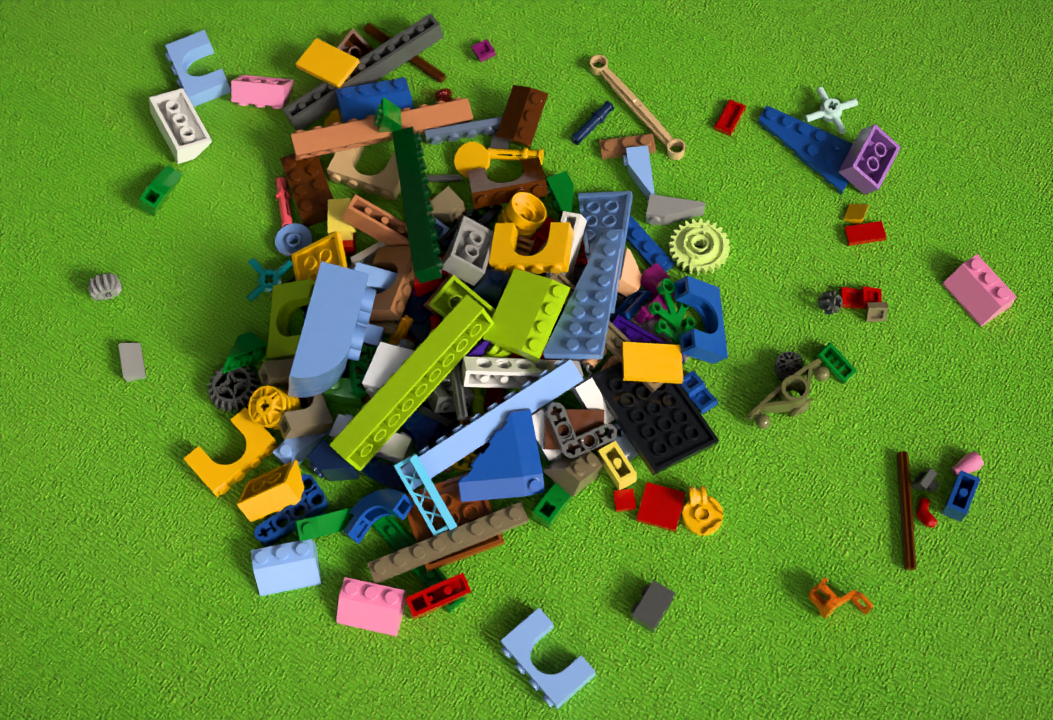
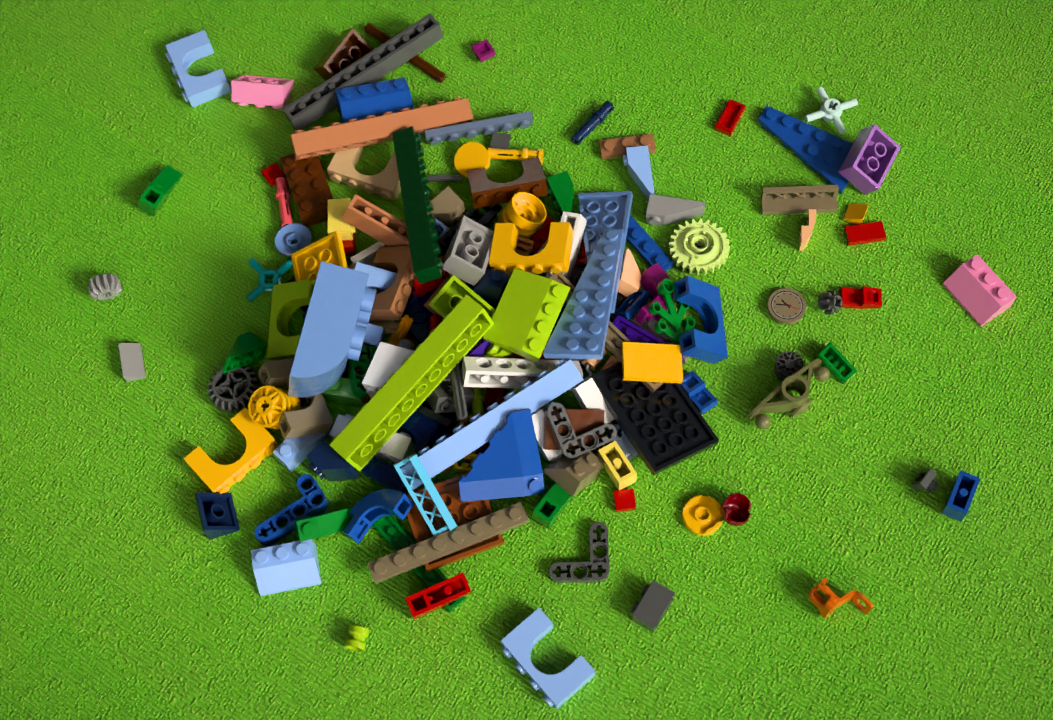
white slope [149,88,212,164] -> none
yellow slope [237,459,304,522] -> none
yellow tile [296,38,360,89] -> none
yellow tile [324,109,342,127] -> none
bright pink slope [337,577,408,637] -> none
green slope [374,98,402,132] -> none
clear red wheel [434,88,453,103] -> none
reddish brown slope [496,85,548,149] -> none
tan piece [590,55,686,160] -> none
red tile [636,482,686,532] -> none
yellow wheel [688,485,707,507] -> none
dark tan plate [865,302,888,322] -> none
reddish brown axle [897,452,917,571] -> none
red arm [916,498,937,528] -> none
bright pink cone [951,451,984,476] -> none
none -> dark blue slope [195,493,240,540]
none -> red tile [261,162,287,187]
none -> lime wheel [344,625,370,652]
none -> dark grey beam [549,522,609,583]
none -> dark red hair [720,493,752,526]
none -> dark tan fence [760,185,839,215]
none -> dark tan tile [767,288,806,325]
none -> light nougat slope [799,209,816,251]

